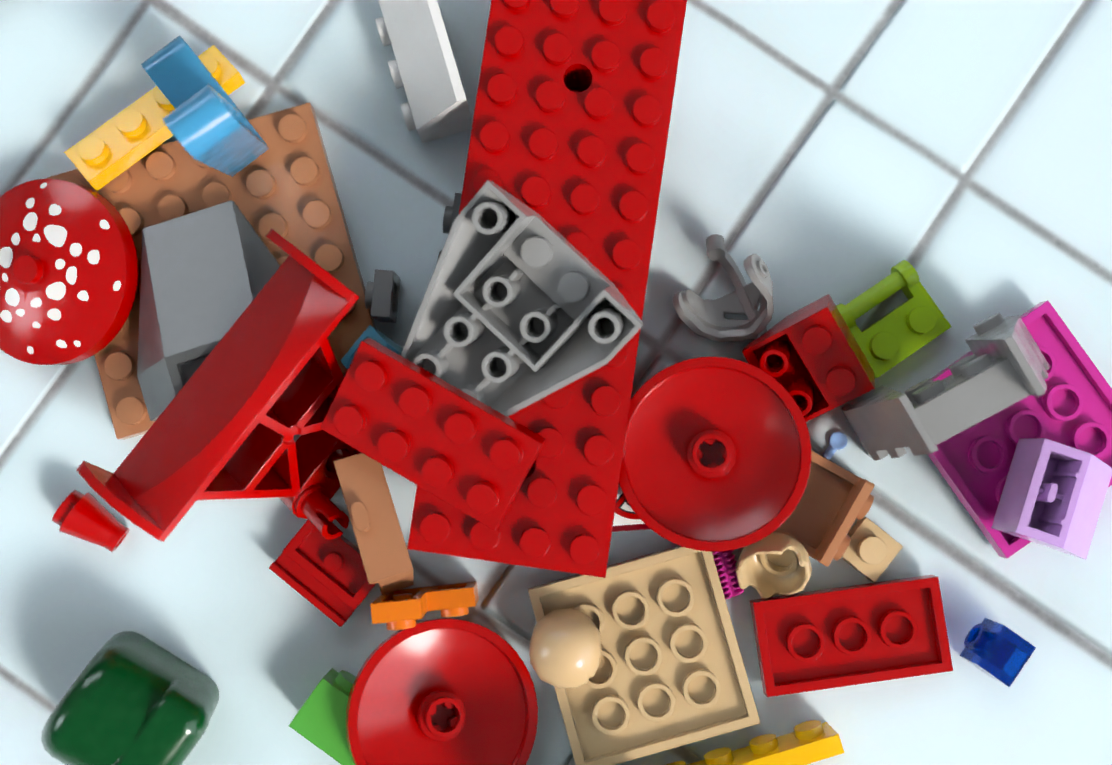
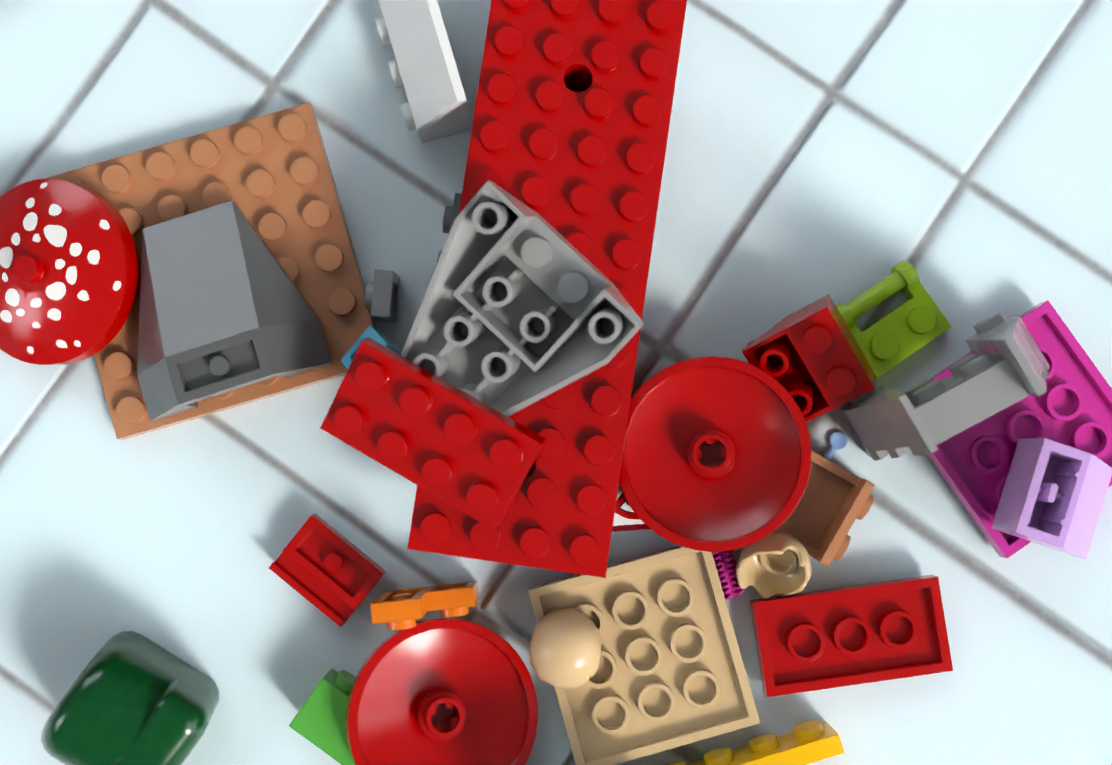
red cone [52,490,130,552] -> none
yellow plate [64,45,245,191] -> none
red piece [76,228,361,542] -> none
dark azure beam [141,35,269,176] -> none
nougat container [333,453,414,595] -> none
light grey helmet [673,234,774,342] -> none
tan plate [841,517,903,583] -> none
clear blue plate [959,618,1036,687] -> none

